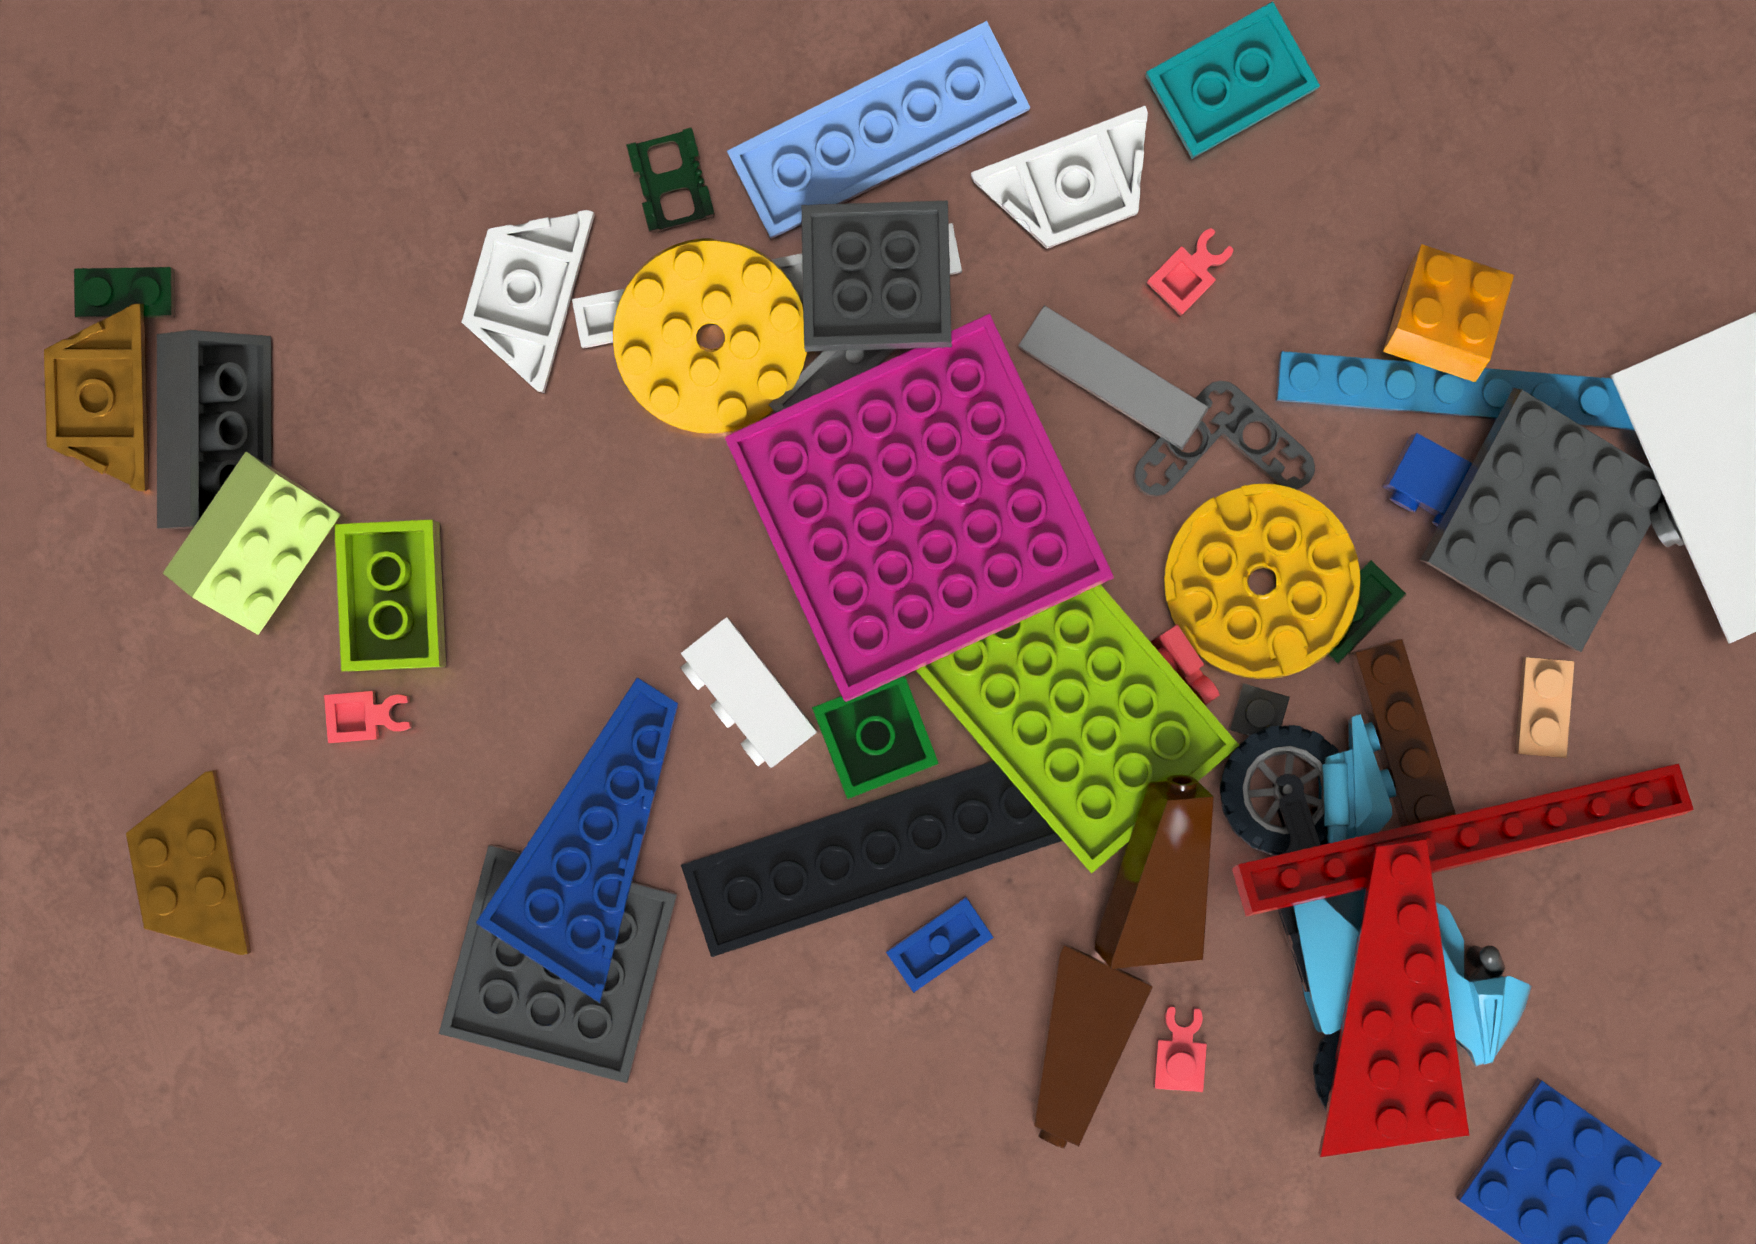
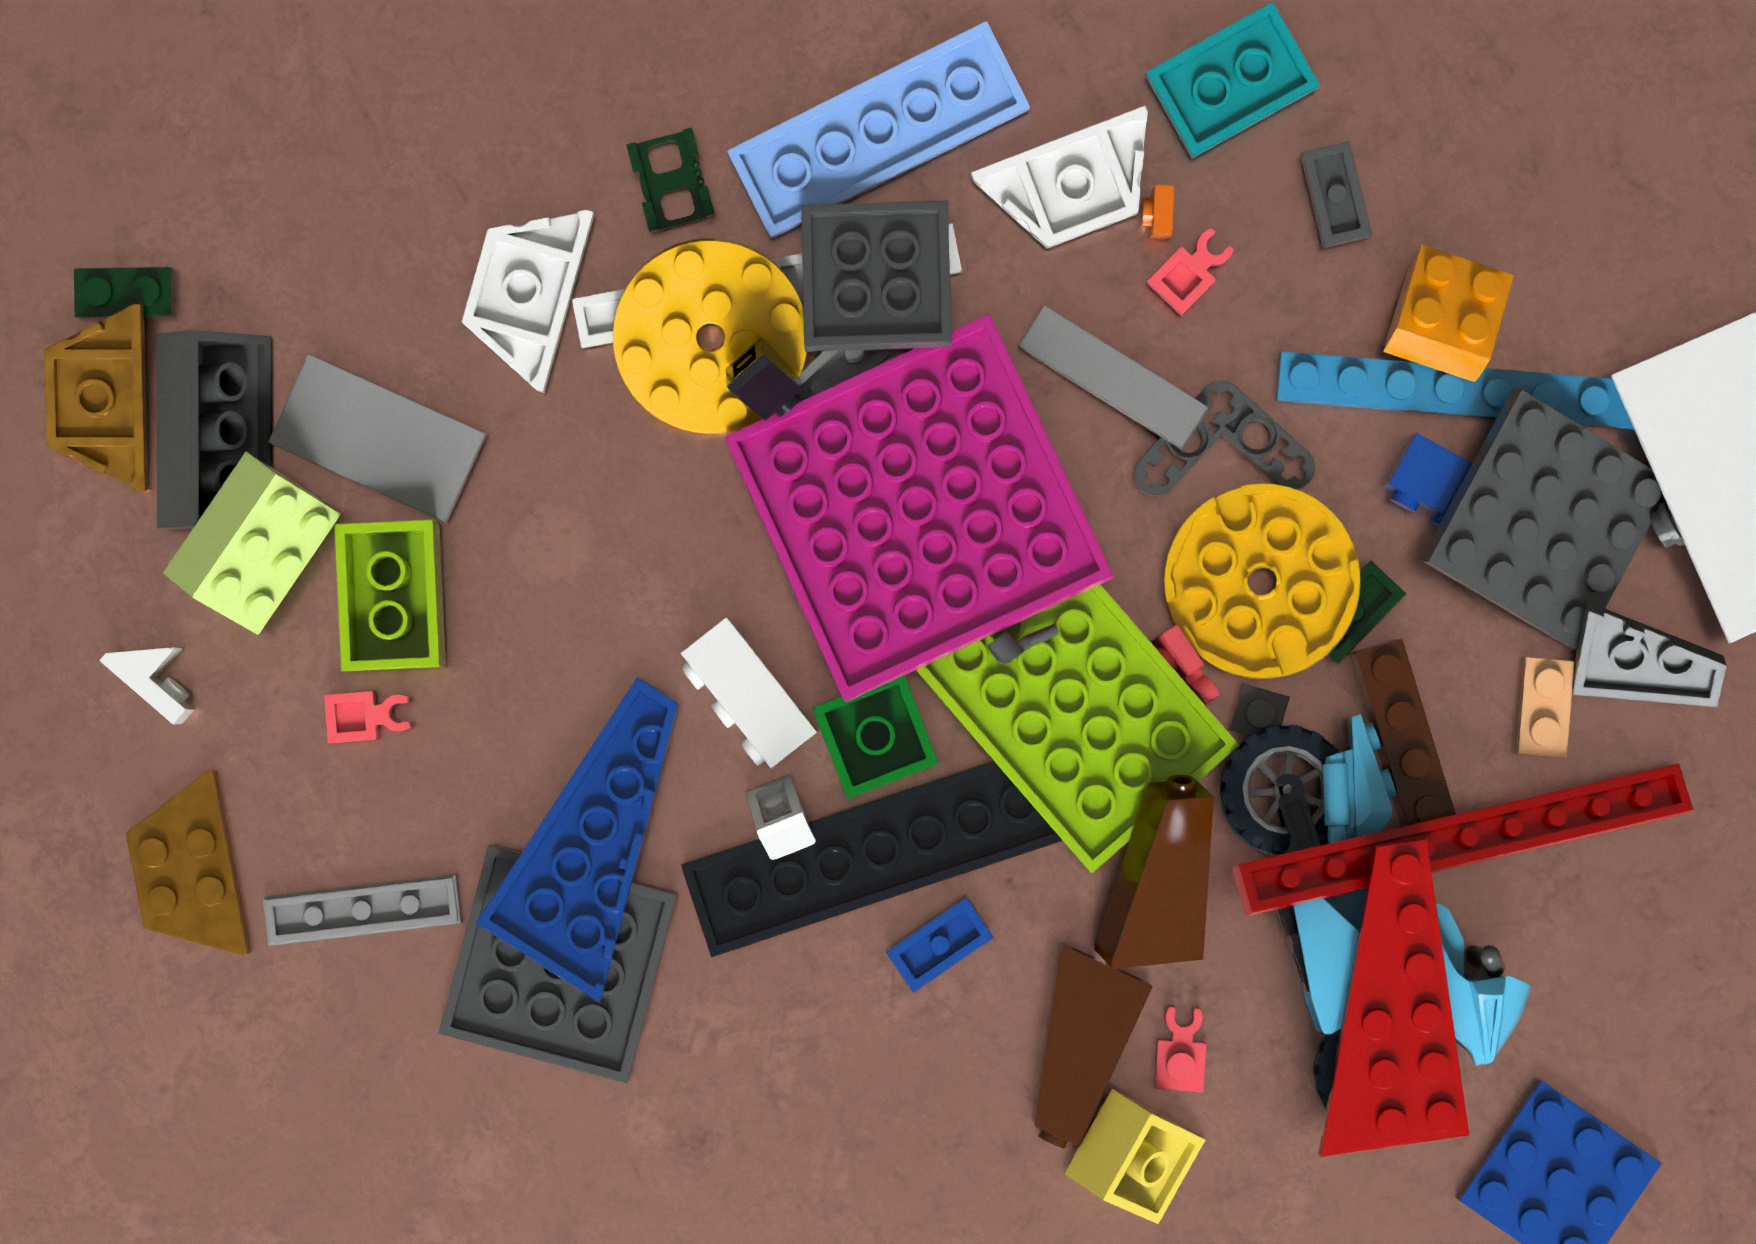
none -> white slope [99,647,195,724]
none -> light grey tile [262,874,463,946]
none -> light grey tile [268,354,487,523]
none -> black slope [725,337,802,421]
none -> white slope [745,775,816,860]
none -> dark grey hand [988,624,1059,664]
none -> light yellow slope [1064,1089,1206,1224]
none -> orange plate [1141,185,1175,240]
none -> dark grey plate [1300,141,1372,249]
none -> wing [1572,602,1727,707]

